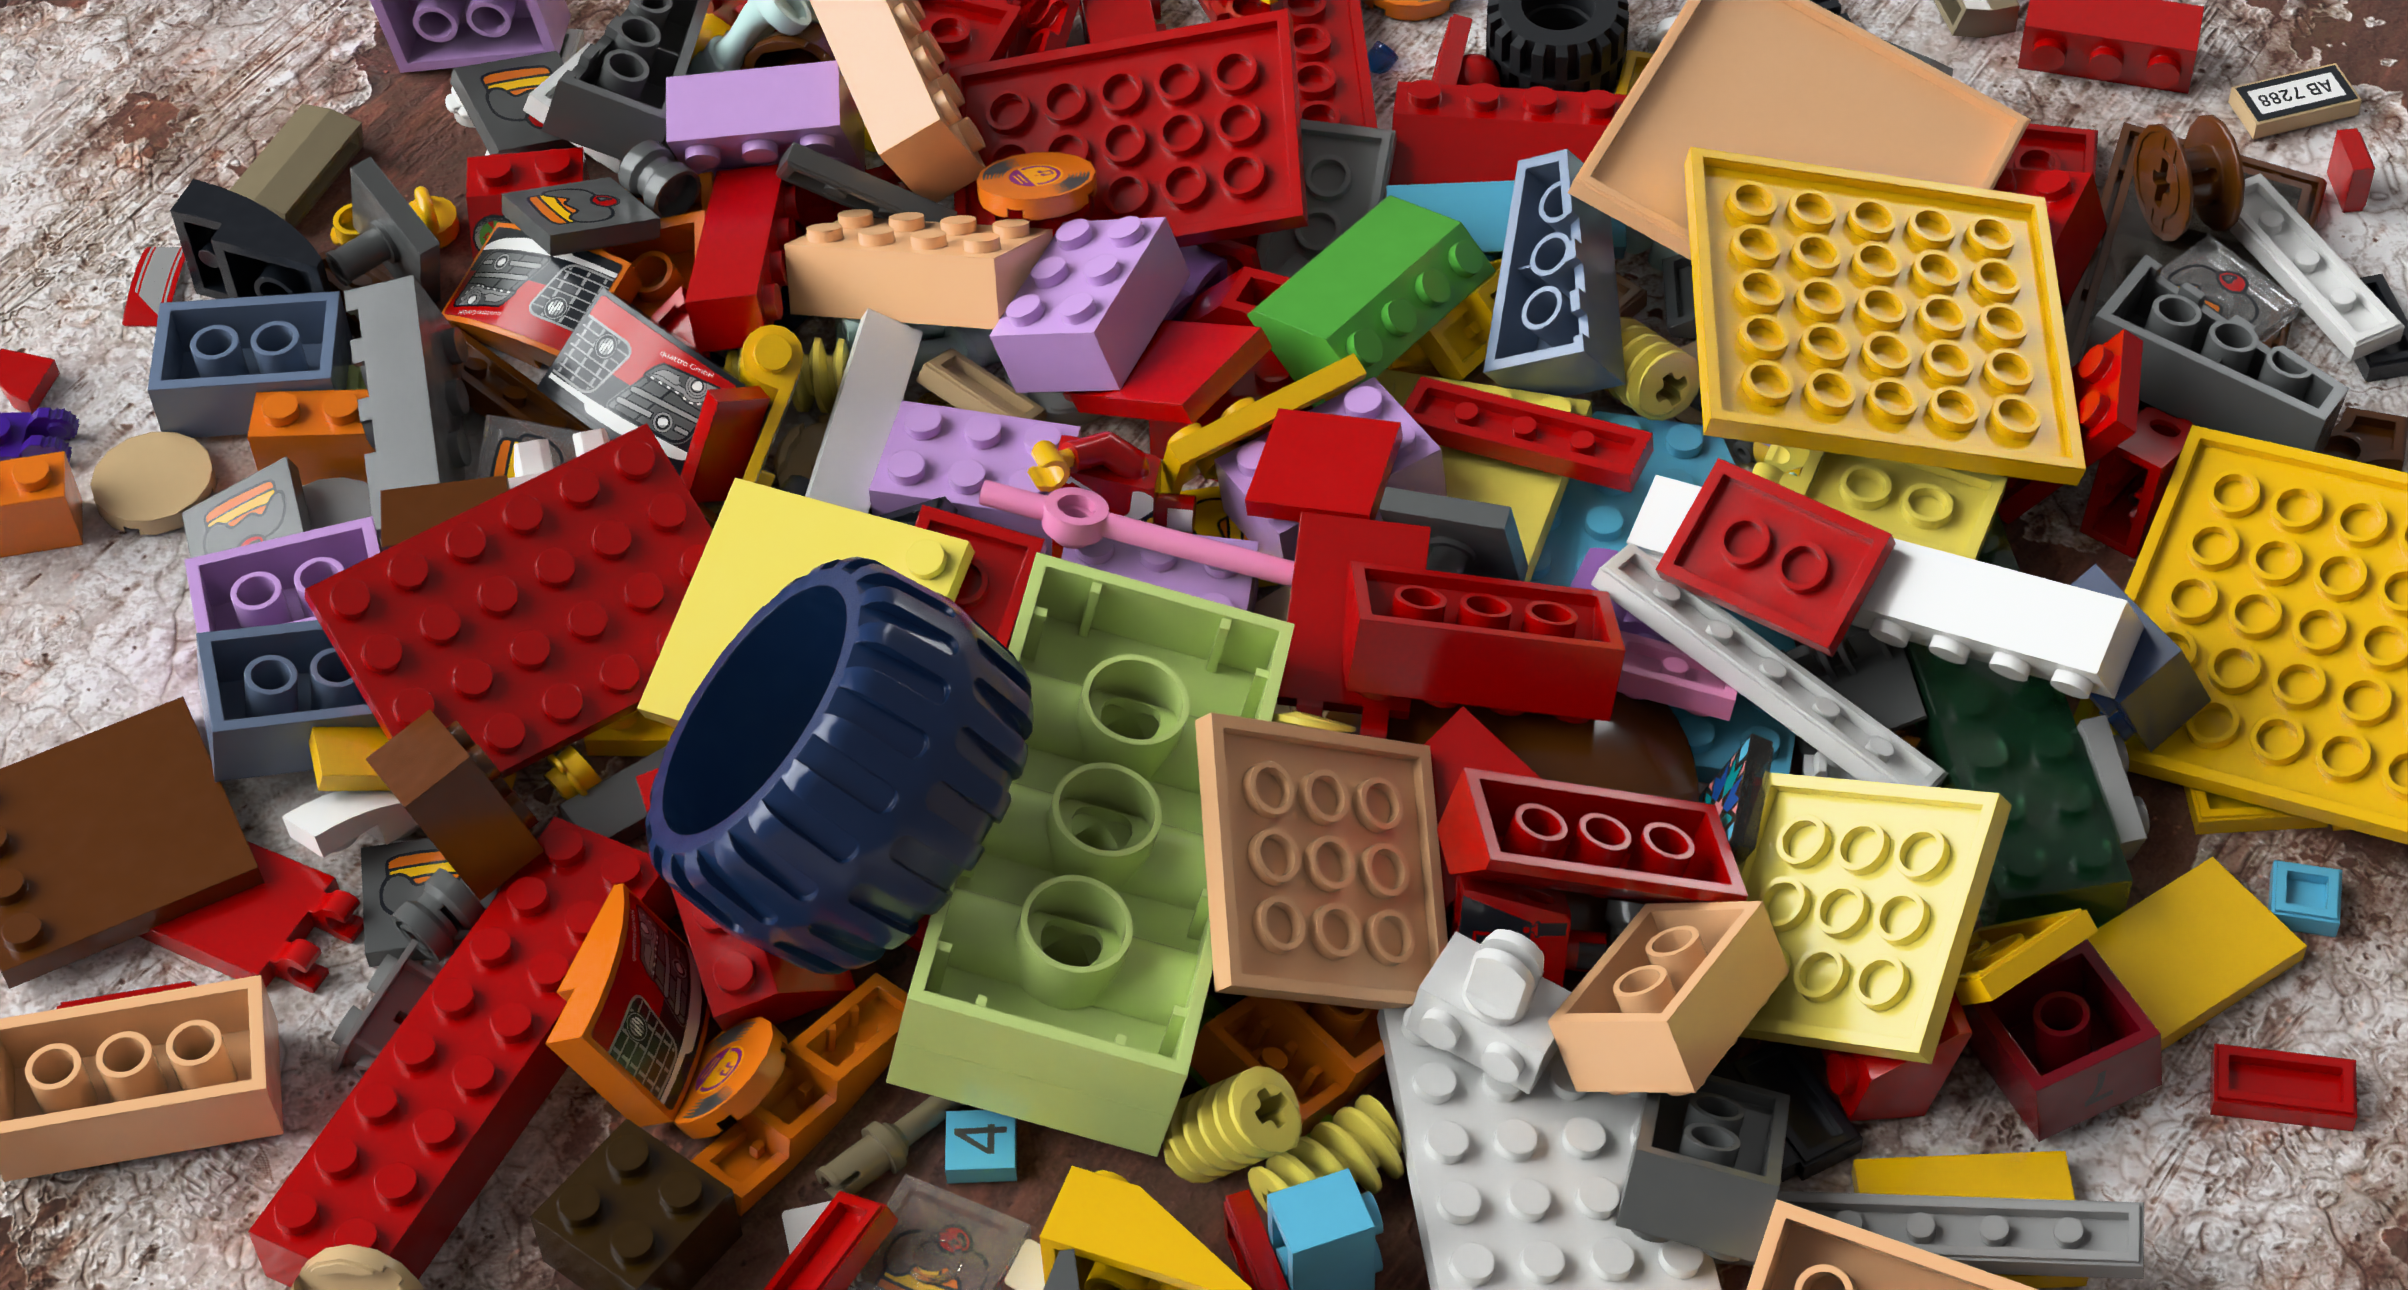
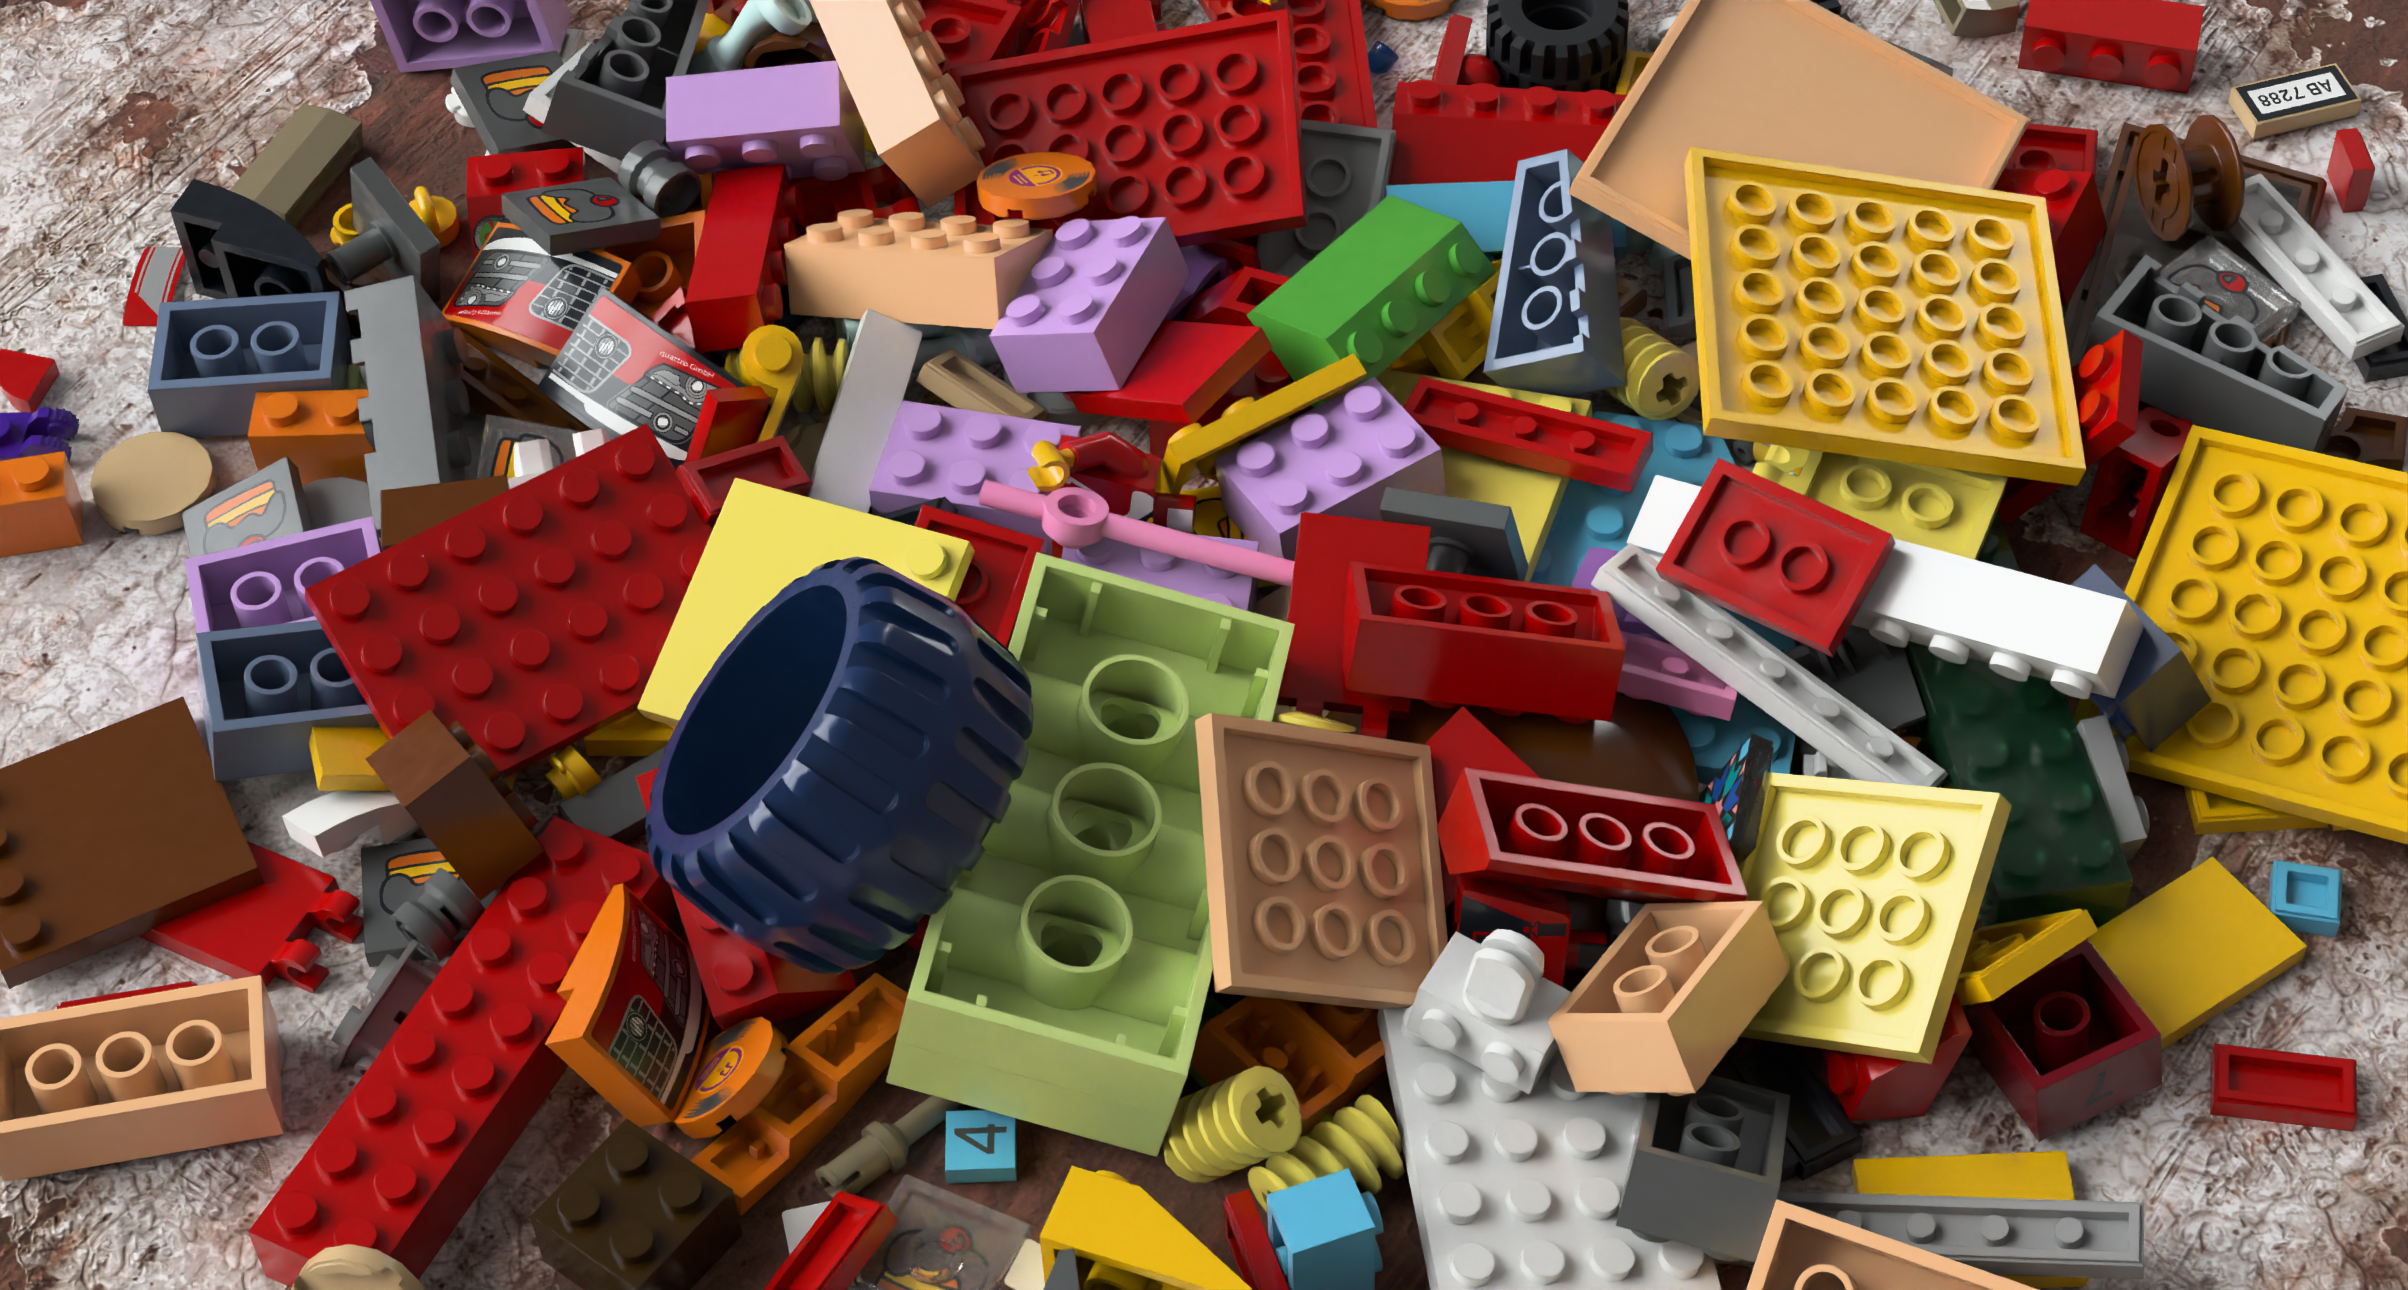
dark grey tile [775,142,957,222] -> none
red tile [1245,408,1403,522] -> none
none -> red tile [675,435,813,526]

